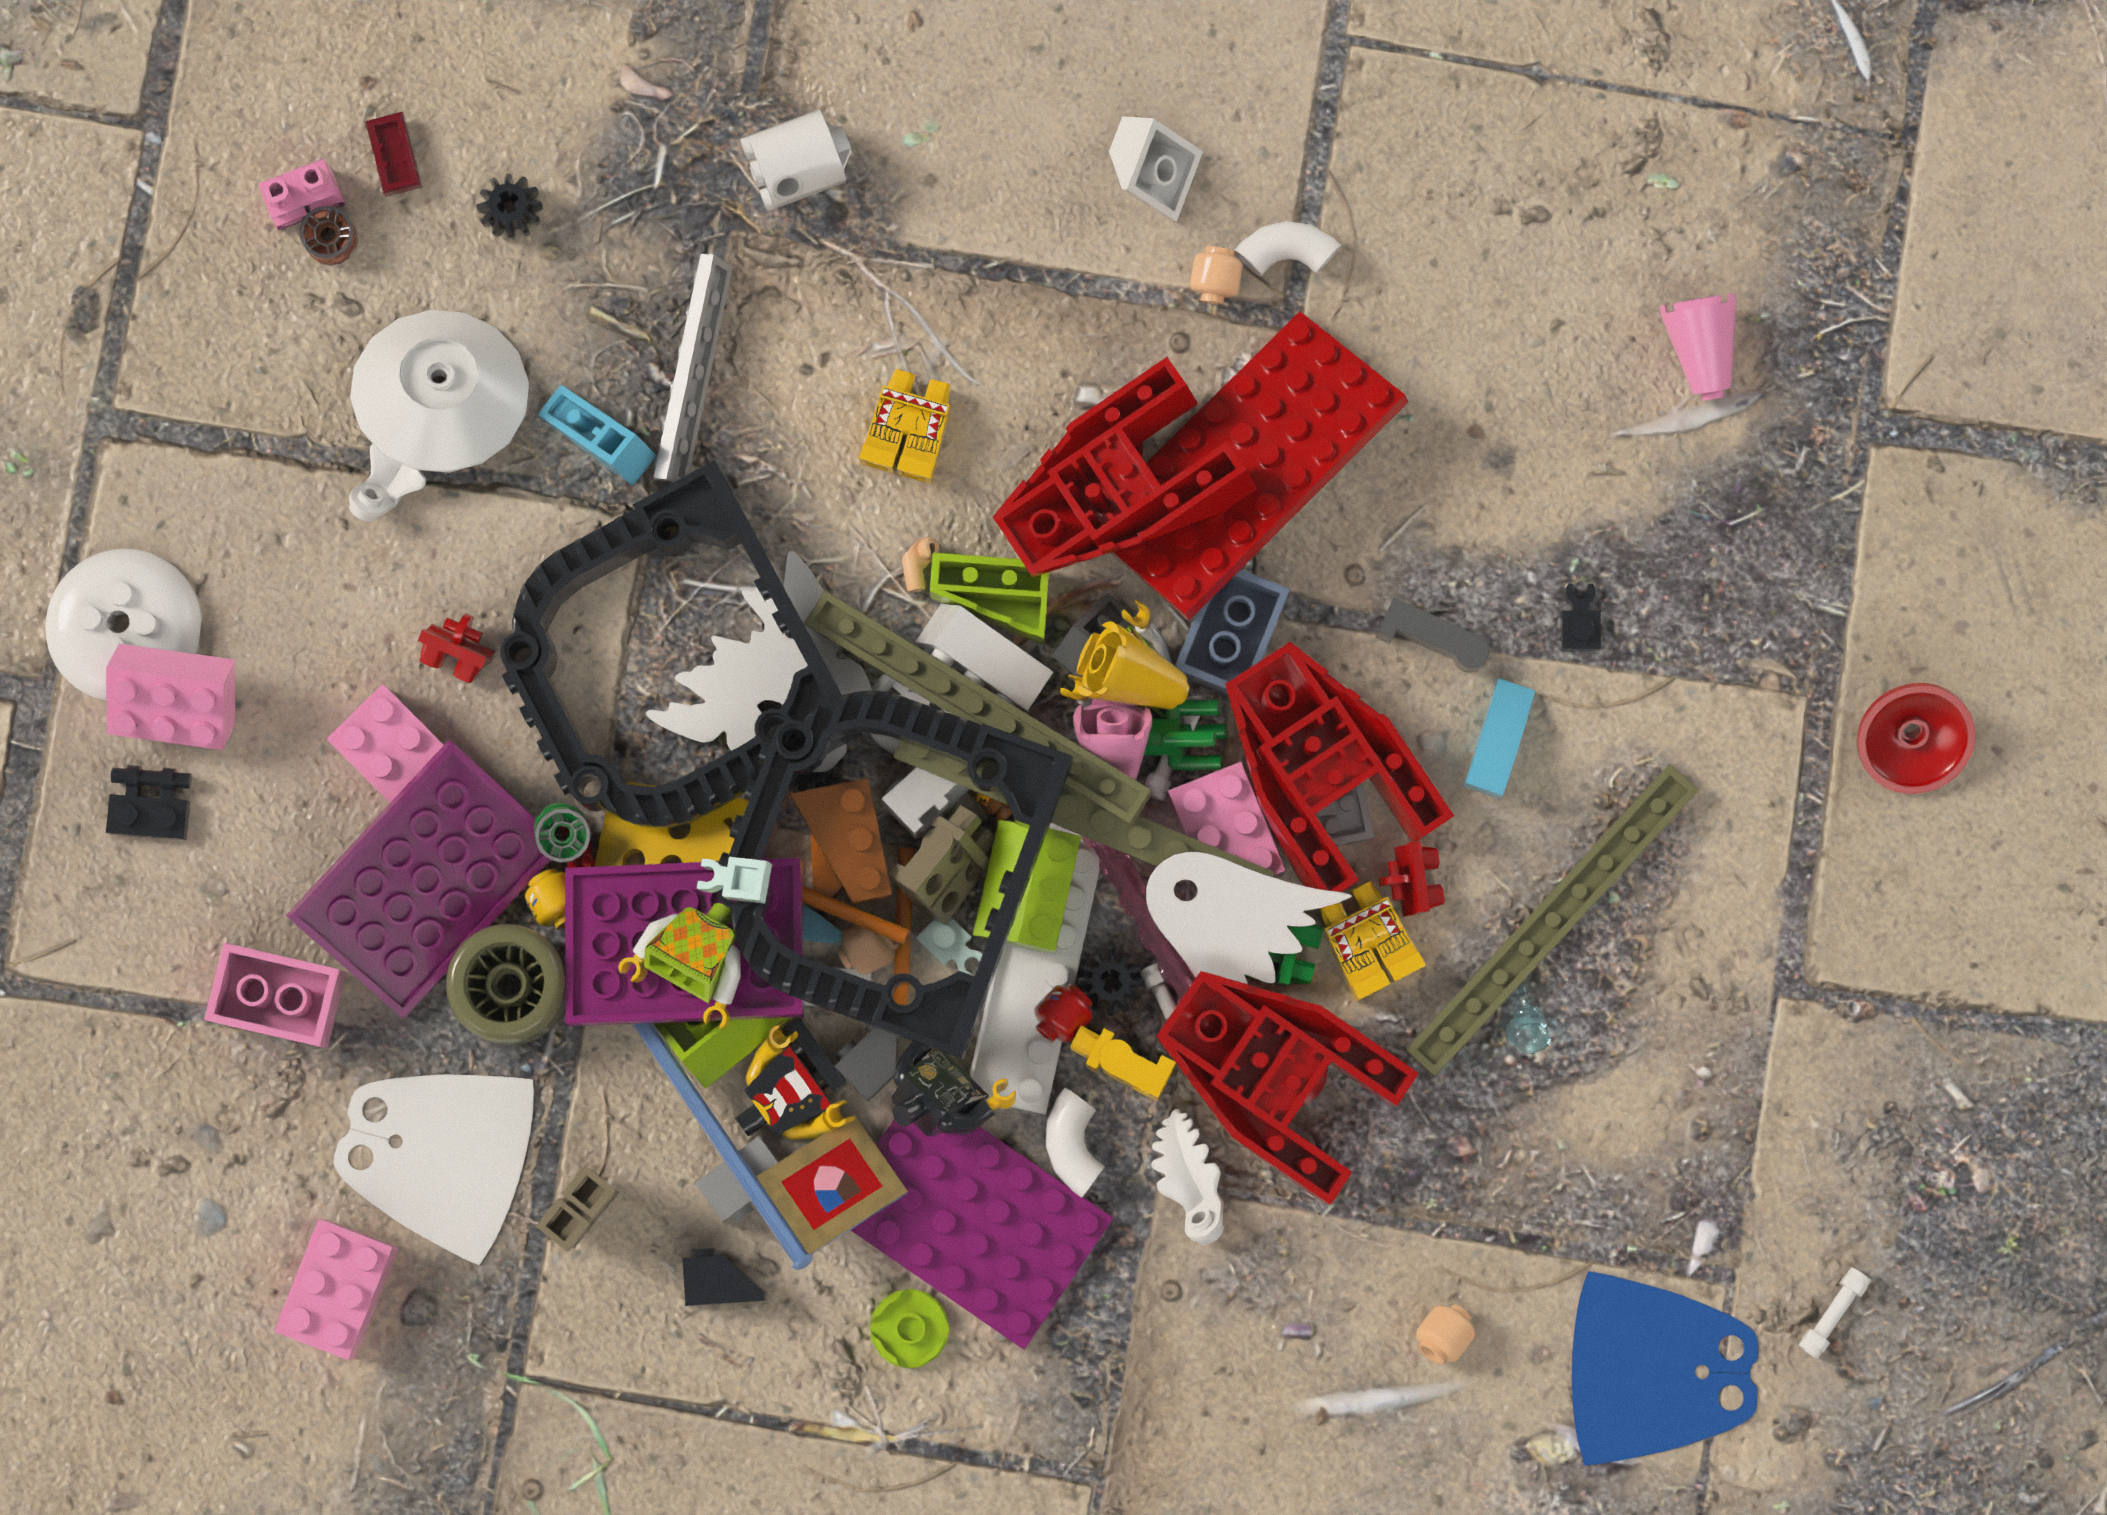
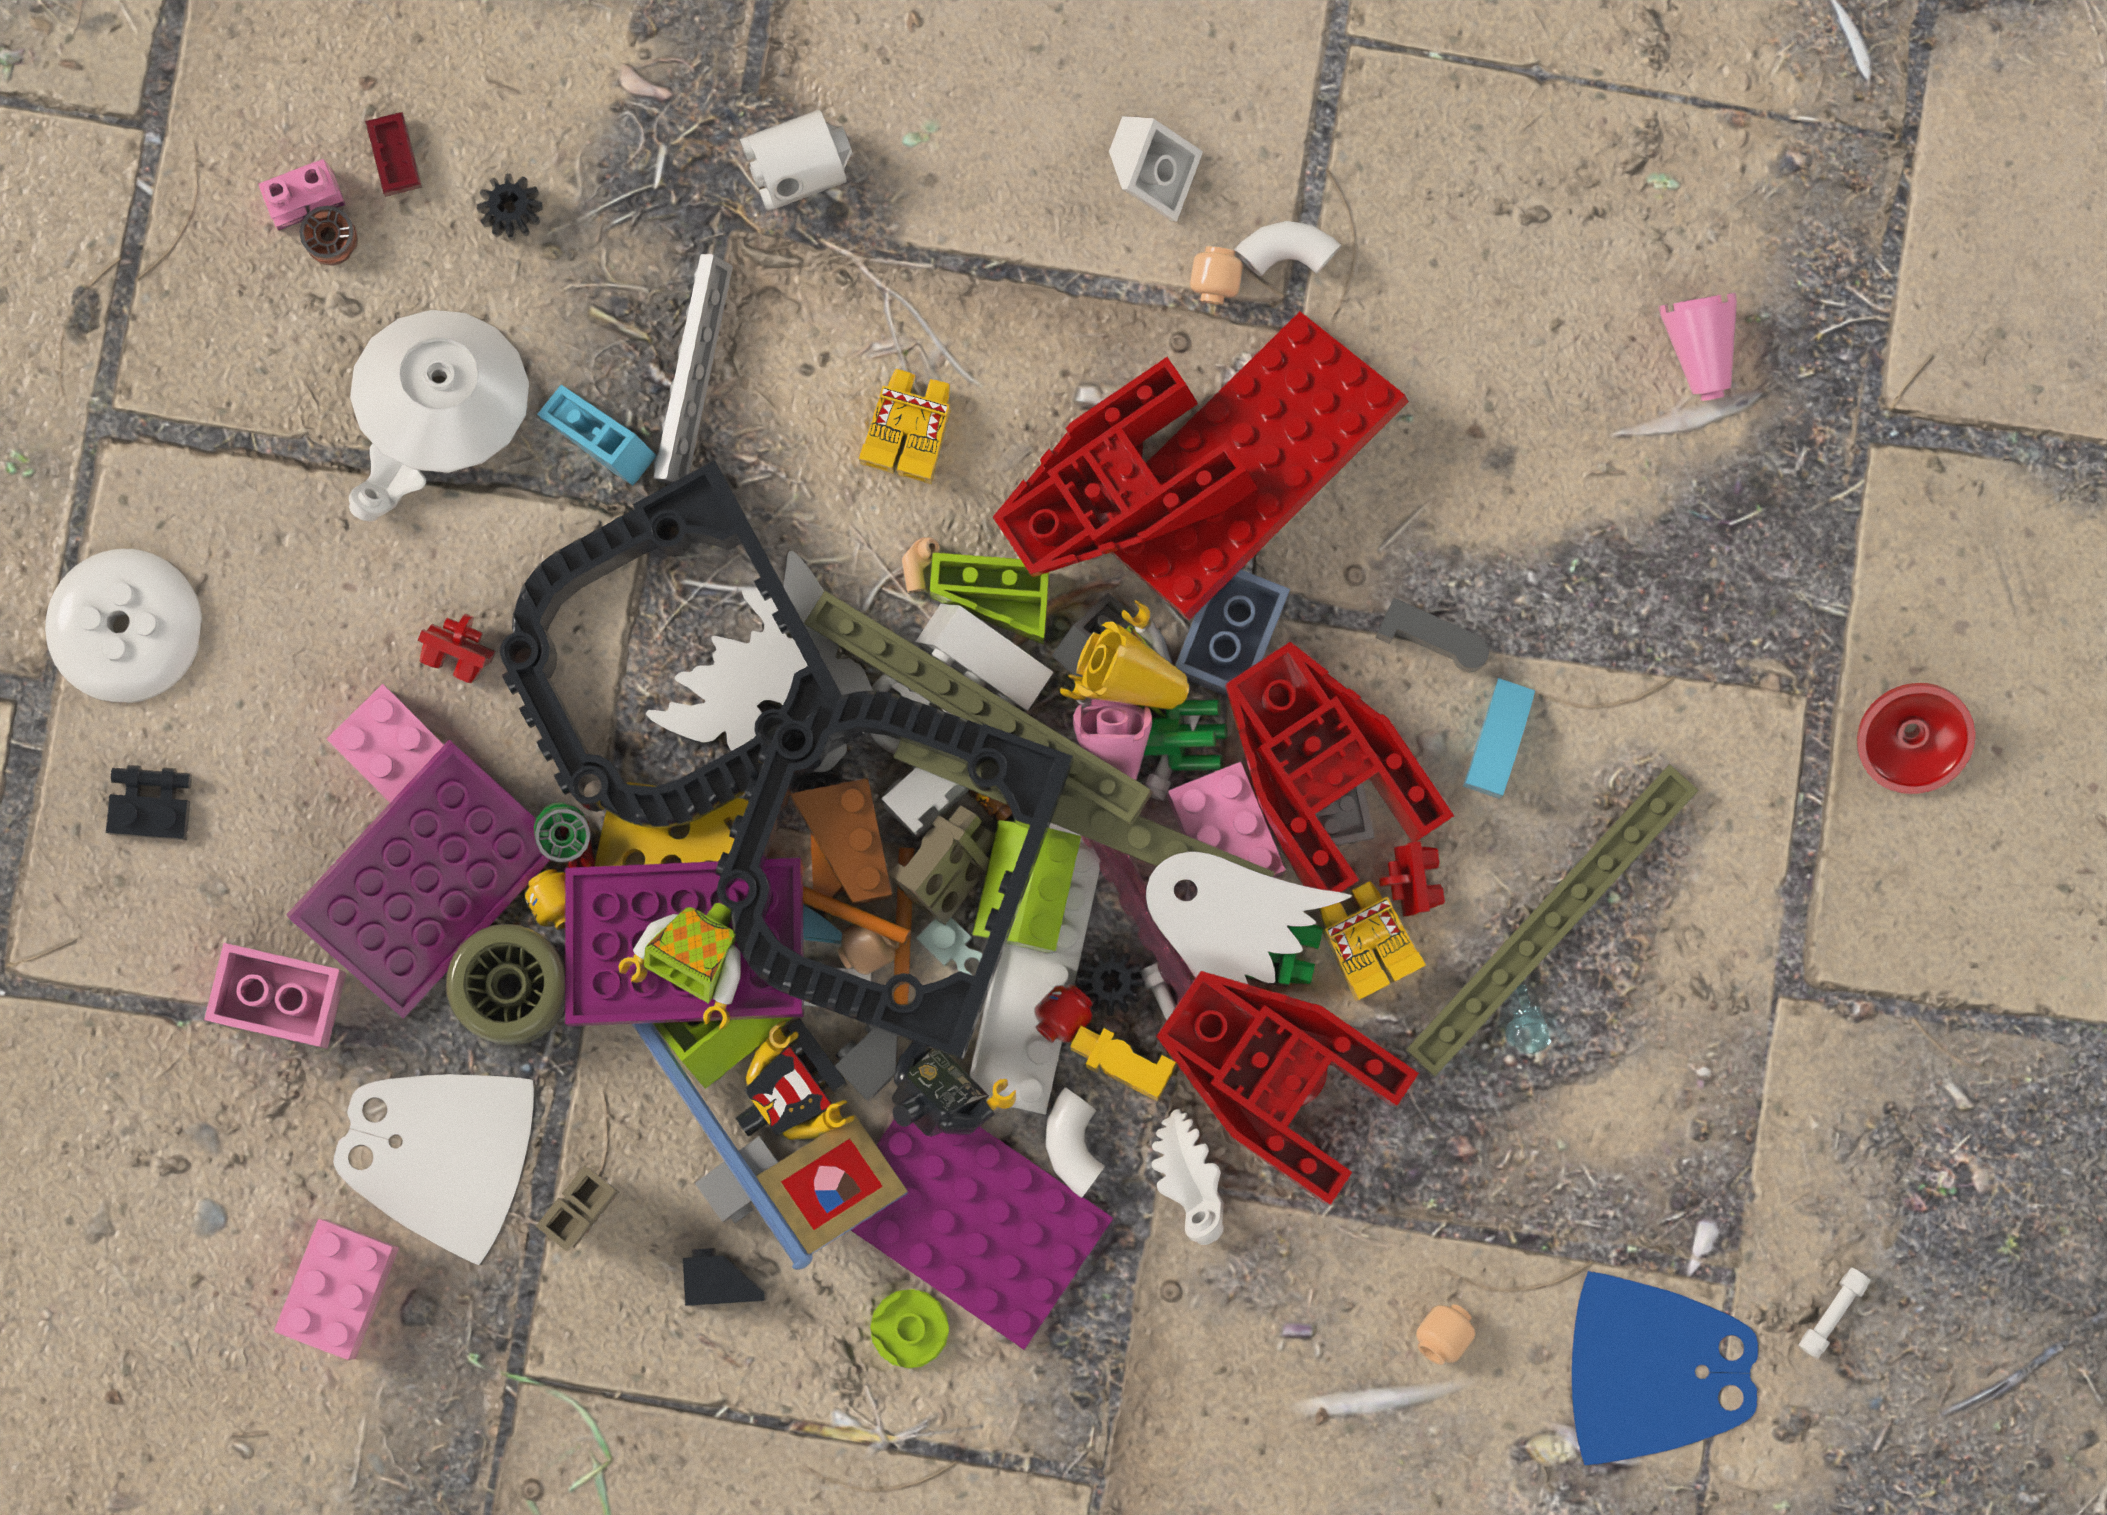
bright pink brick [106,643,235,750] -> none
light aqua plate [697,857,772,904] -> none
black plate [1560,584,1601,651] -> none

